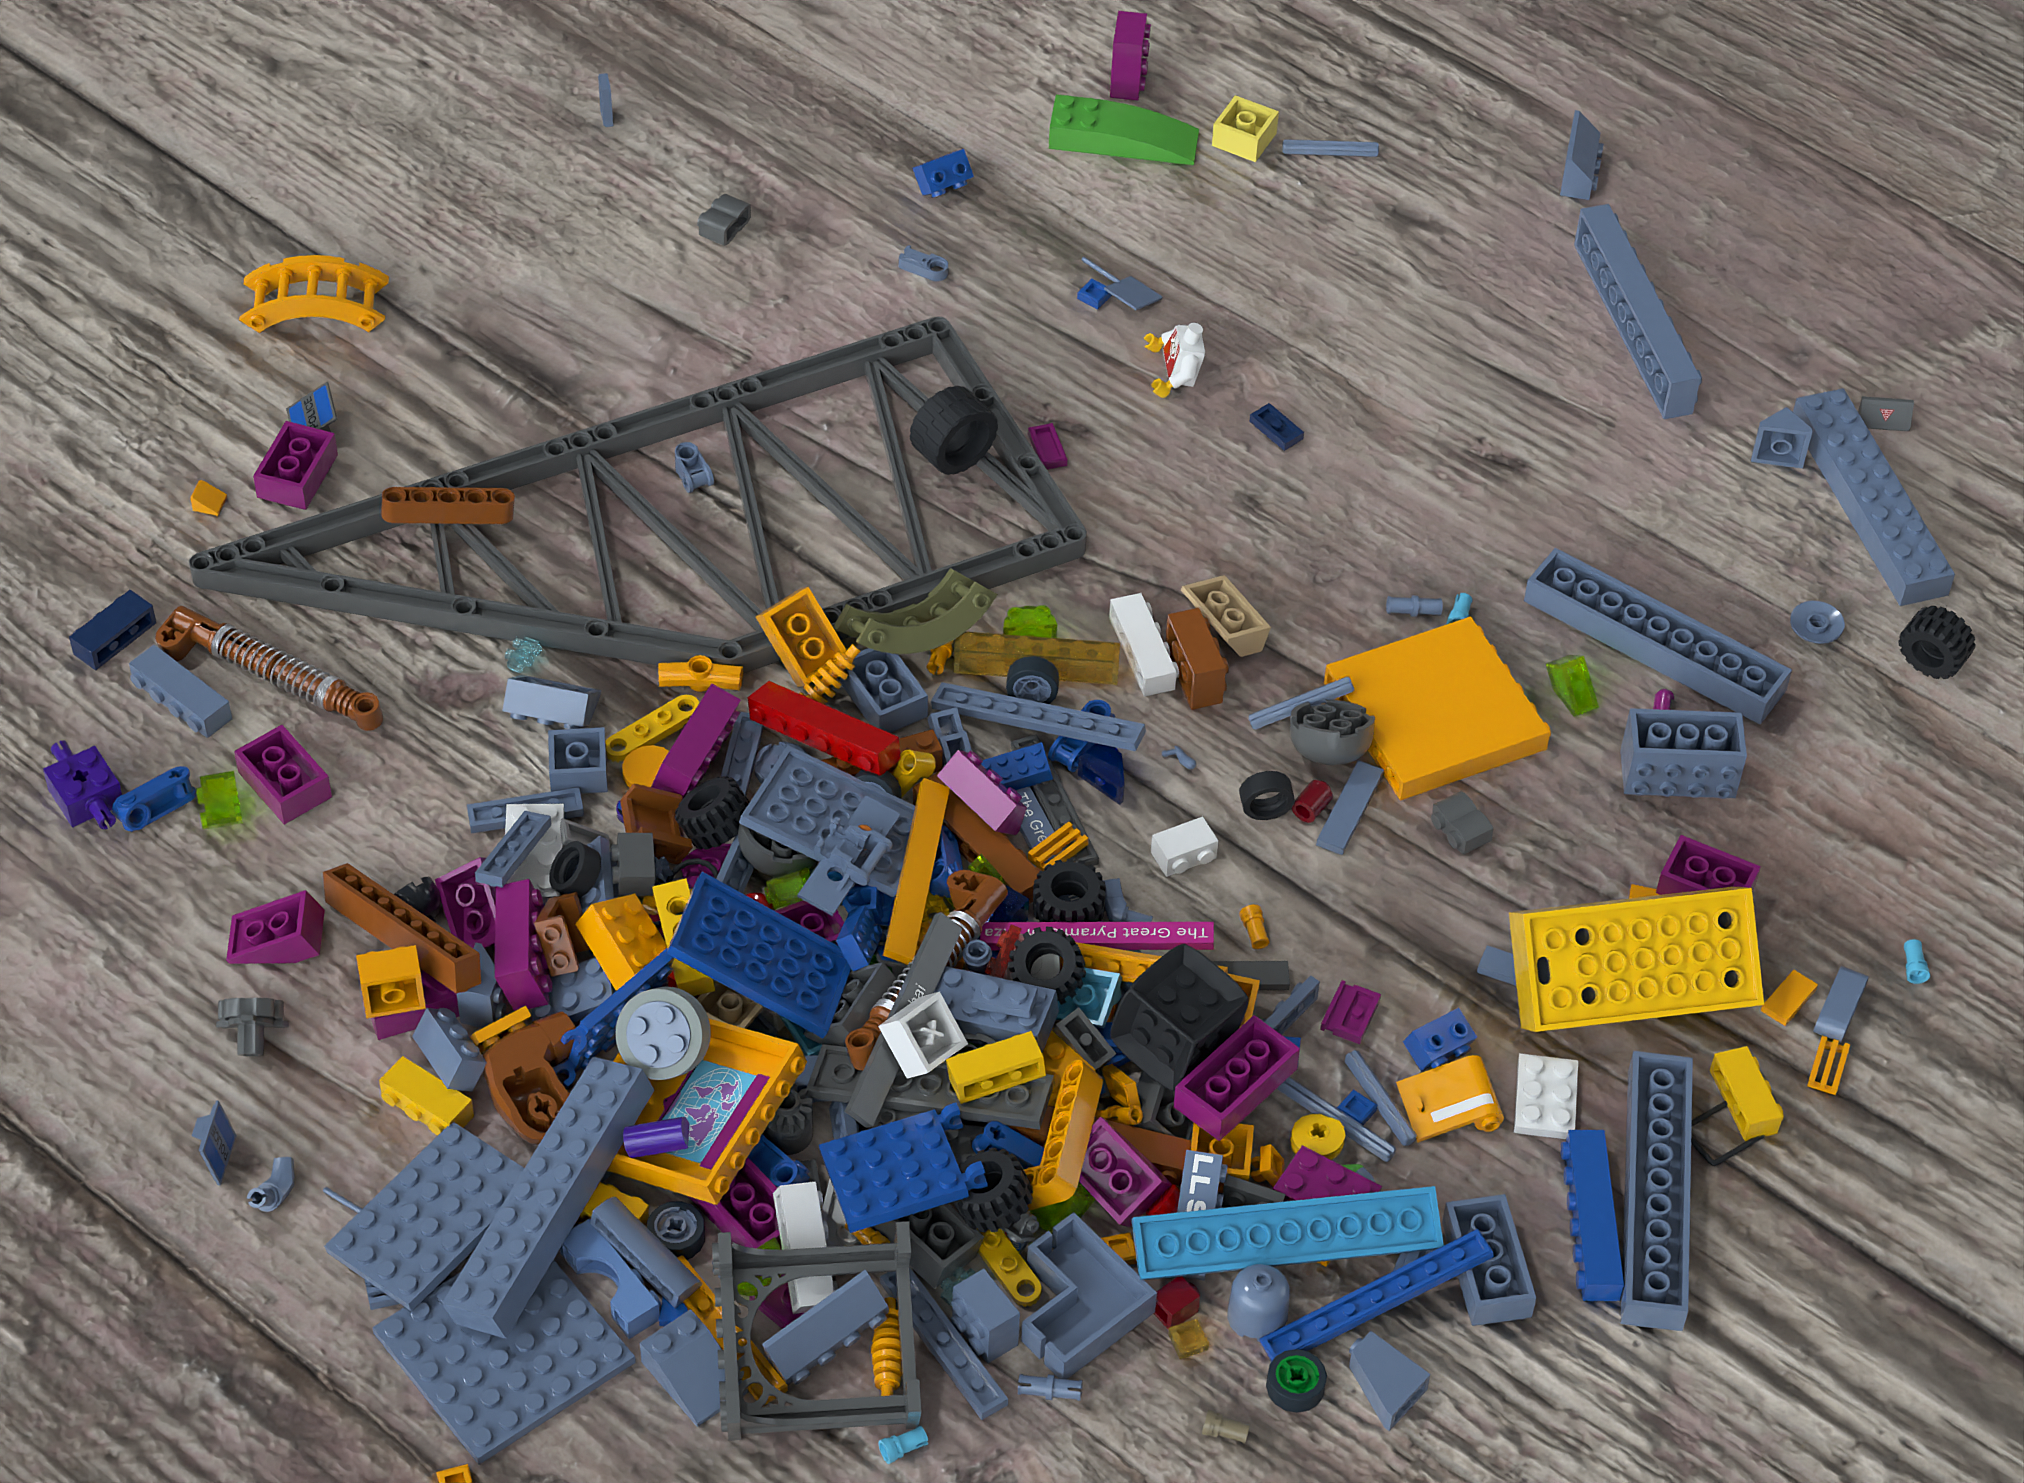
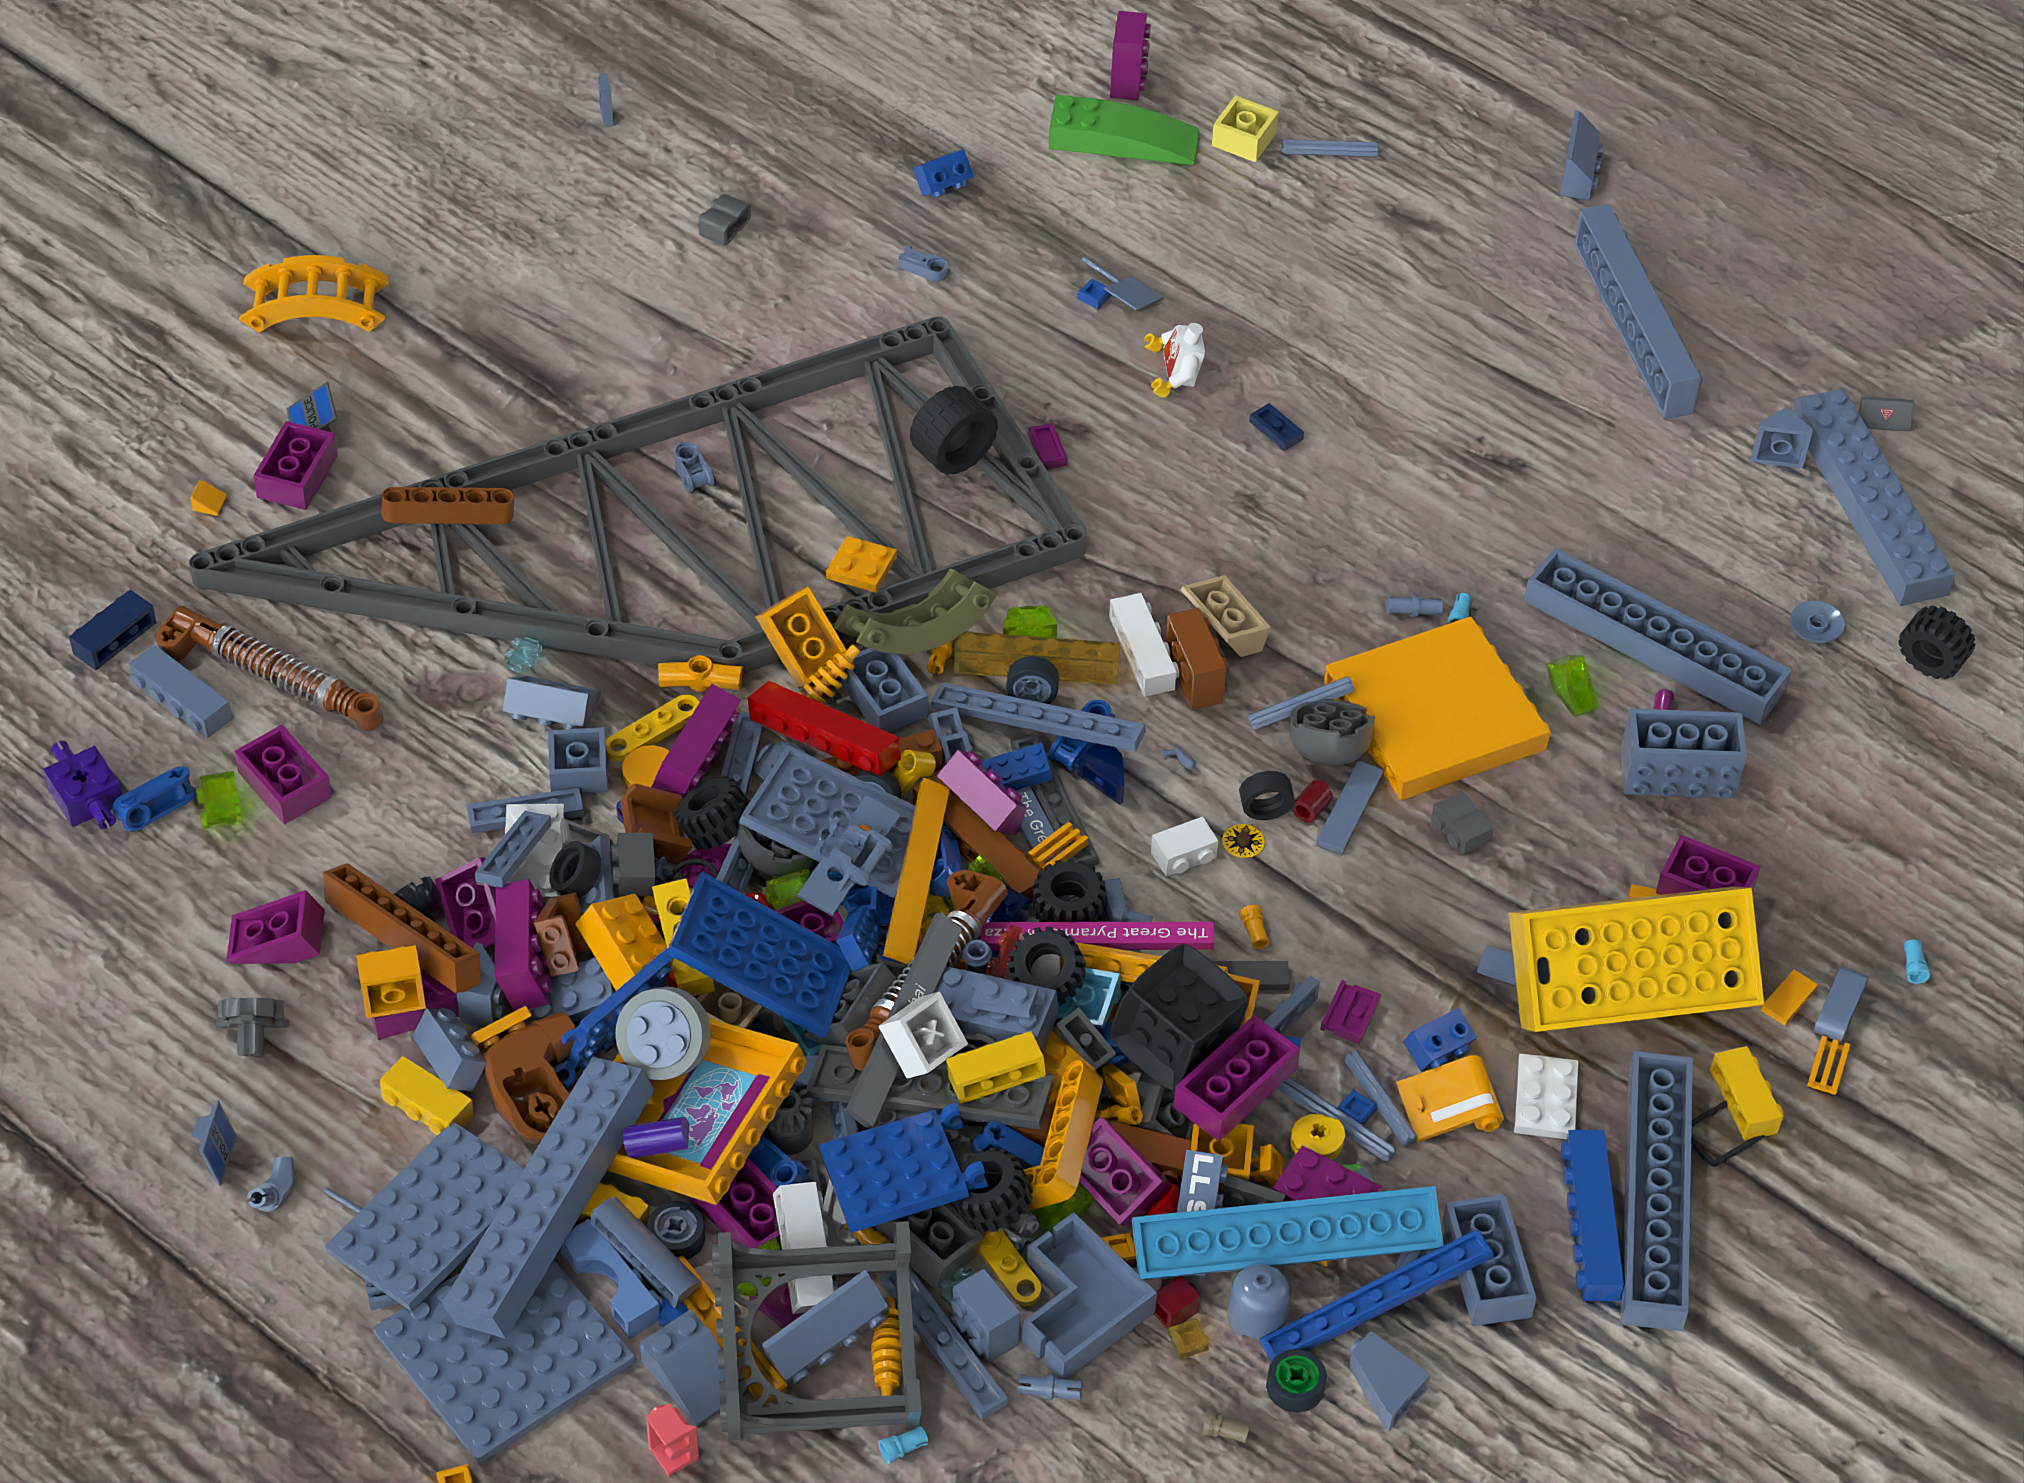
none -> coral window [646,1403,699,1476]
none -> light orange plate [826,536,897,593]
none -> piece [1222,824,1265,858]

